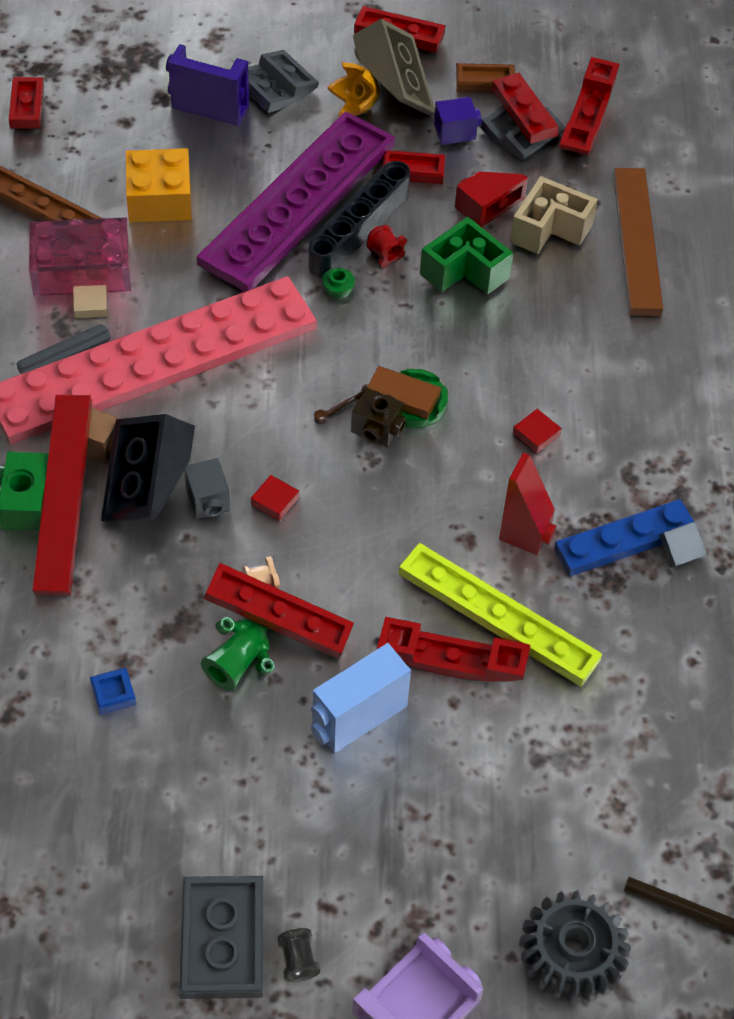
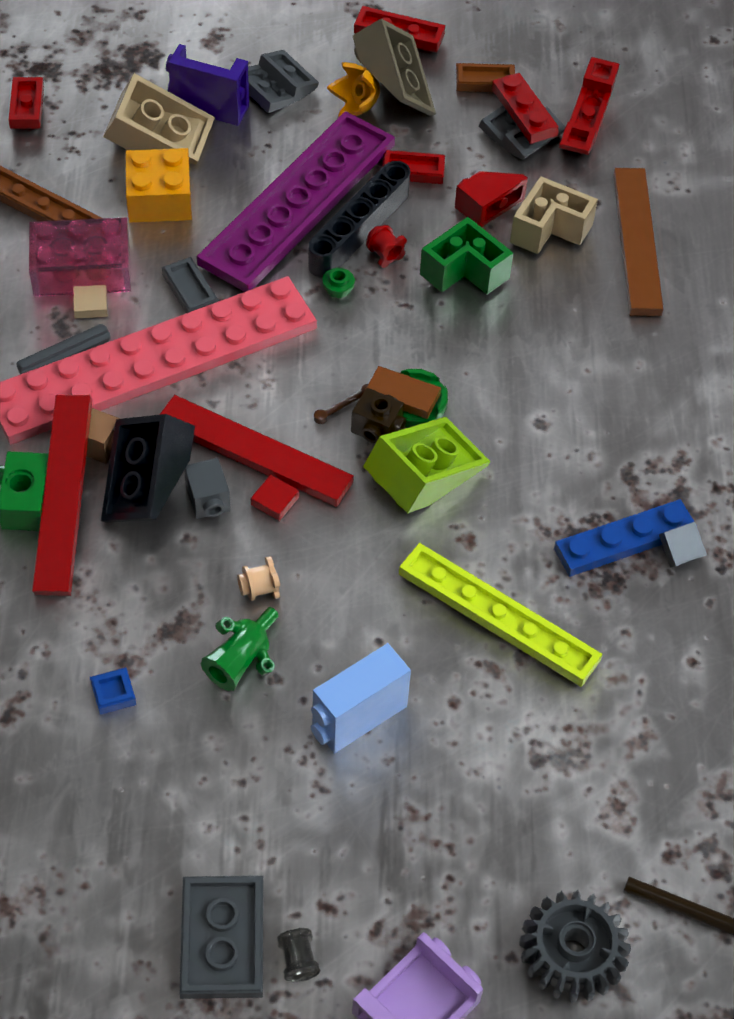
red plate [203,563,354,659] -> none
red slope [377,617,531,682] -> none
dark purple brick [433,97,482,145] -> none
red slope [499,452,557,555] -> none
red tile [513,408,562,453] -> none
none -> tan slope [103,73,215,165]
none -> red tile [159,394,354,507]
none -> dark grey tile [162,257,219,313]
none -> lime slope [363,417,491,514]

